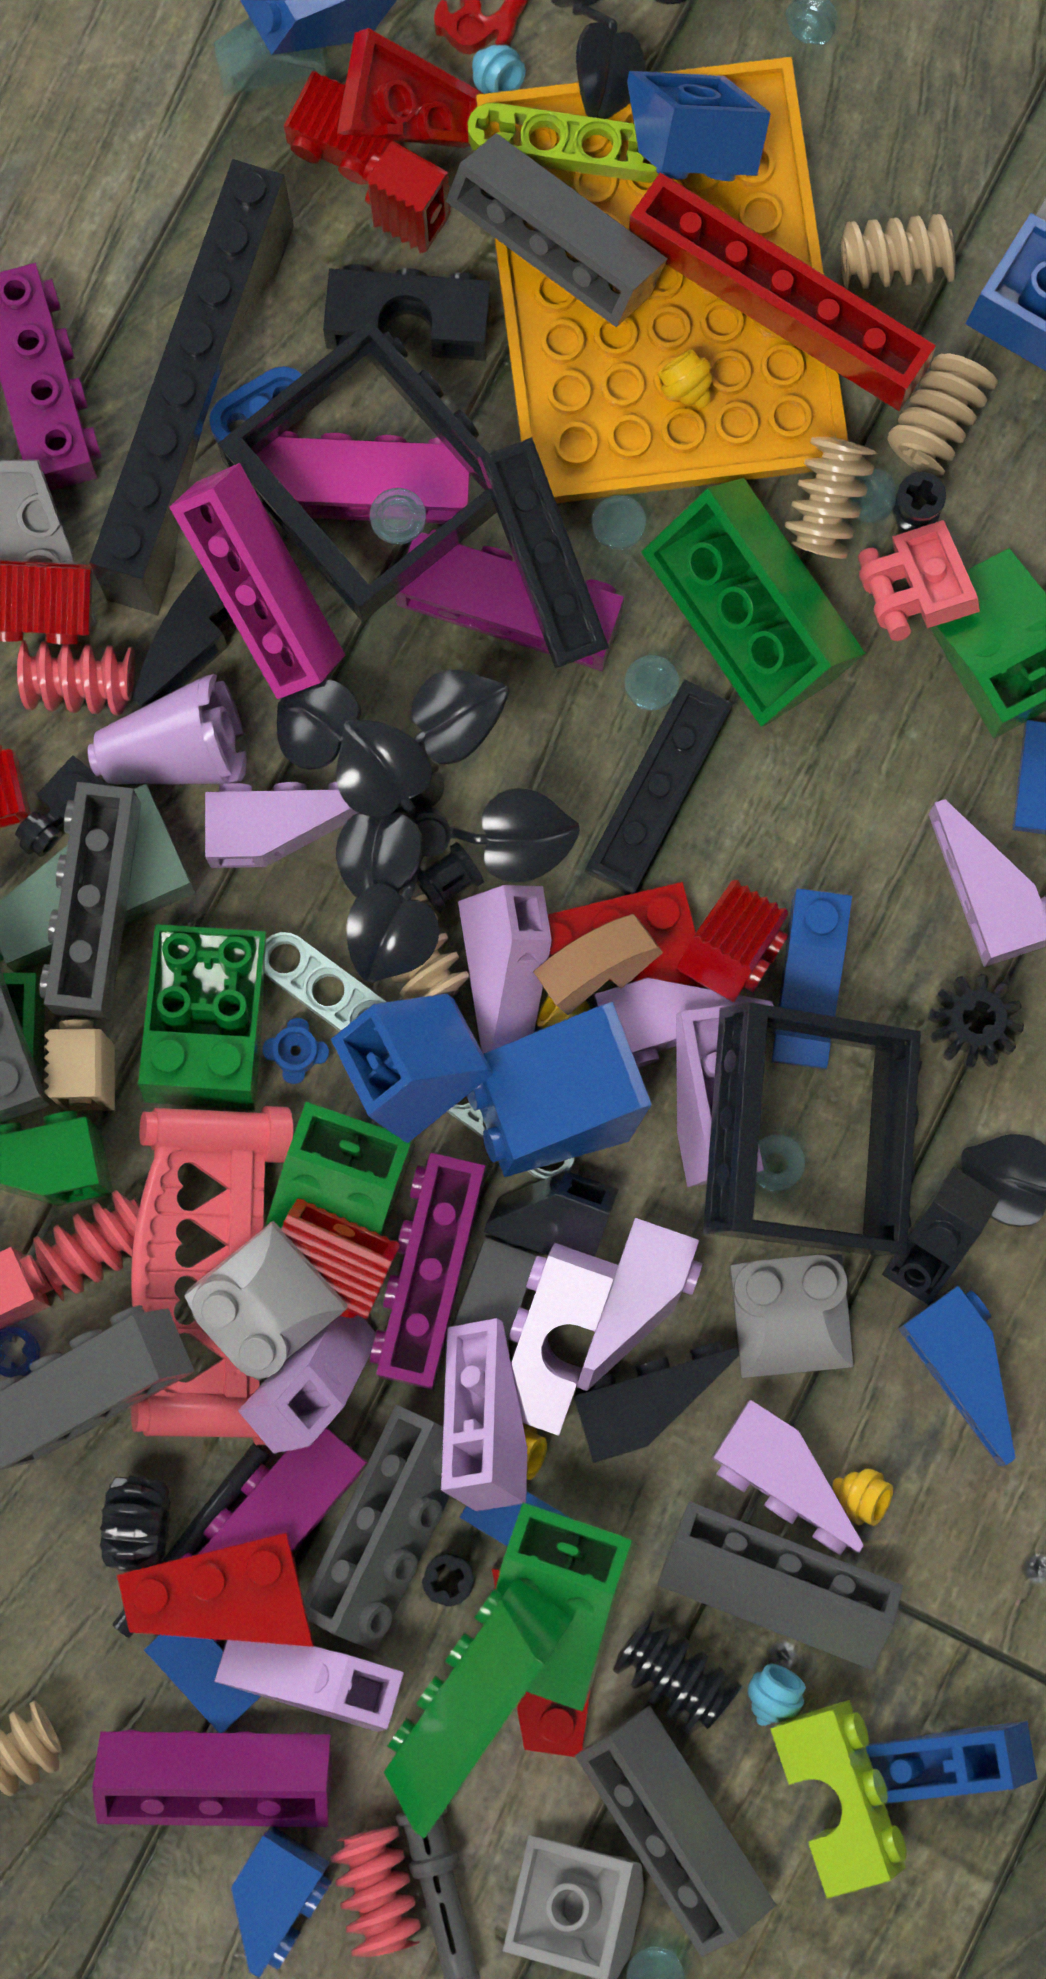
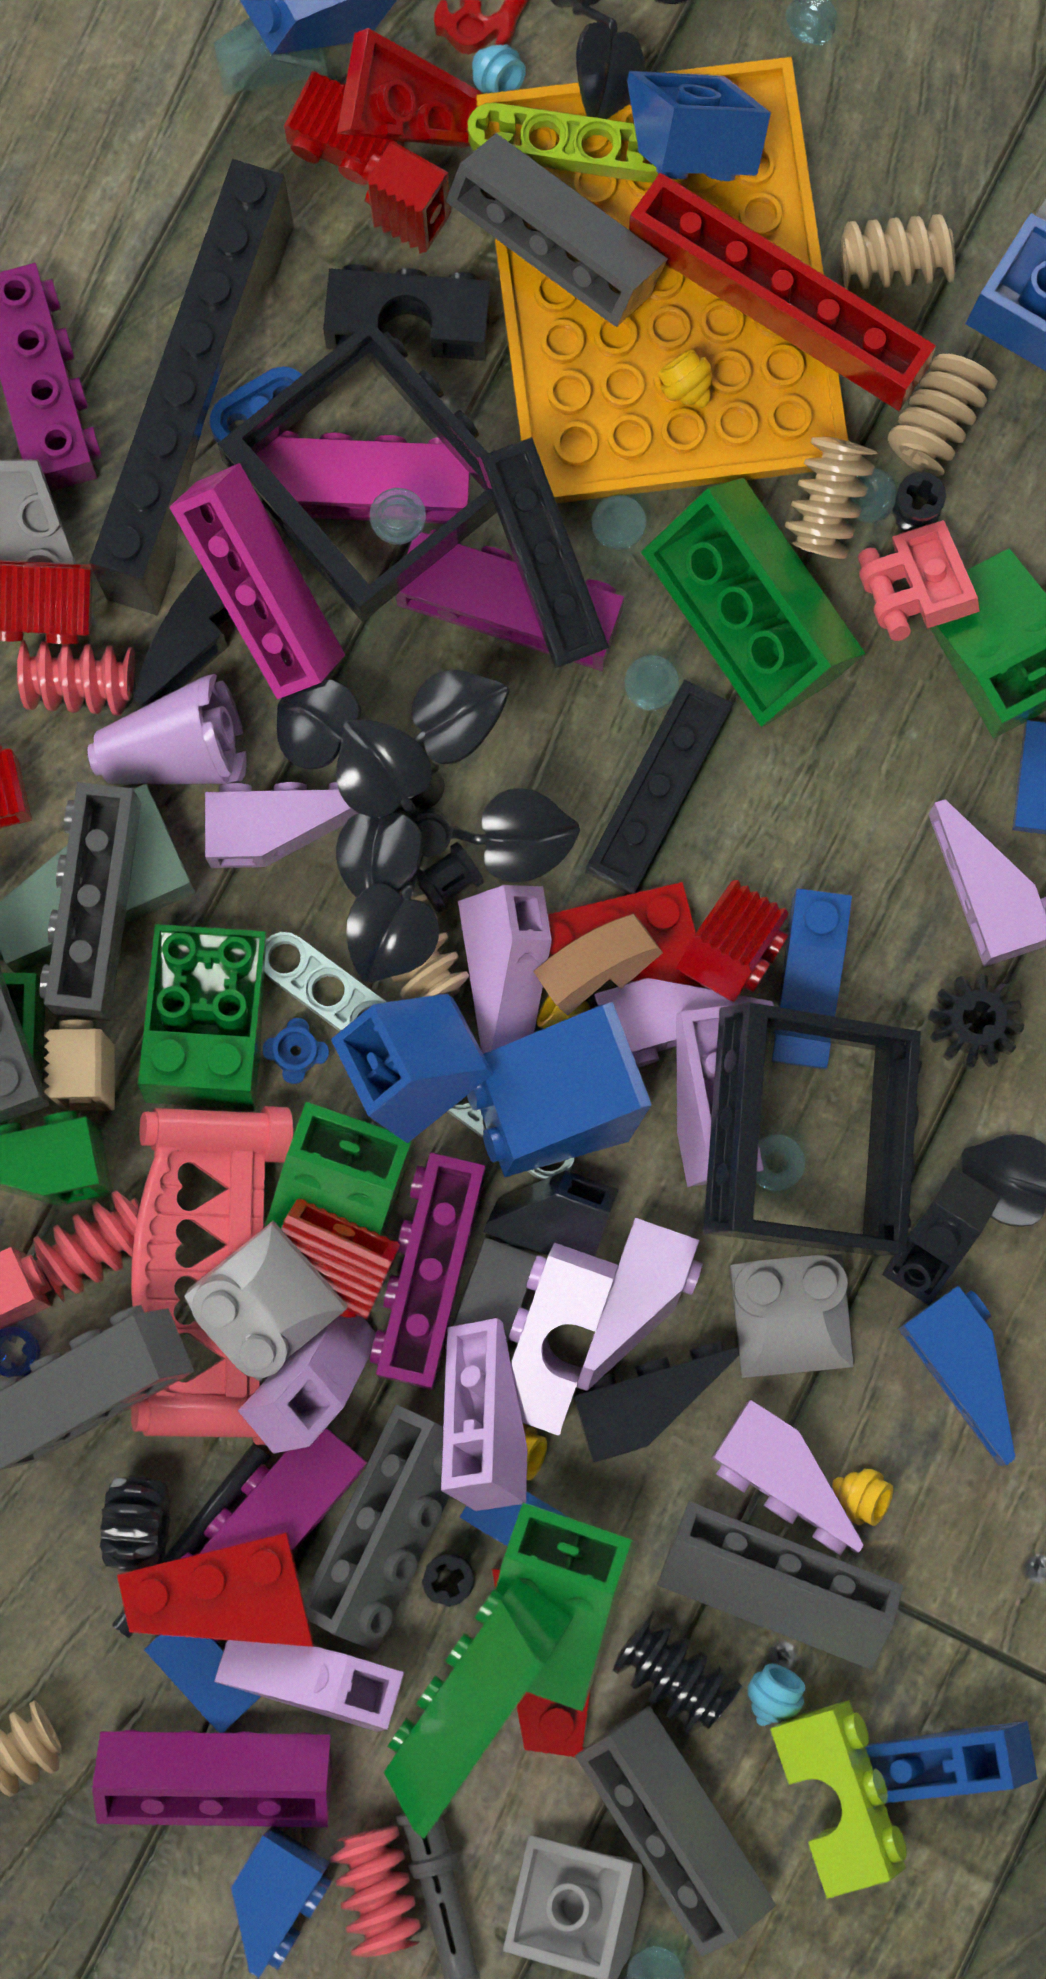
black plate [15,755,107,857] -> none

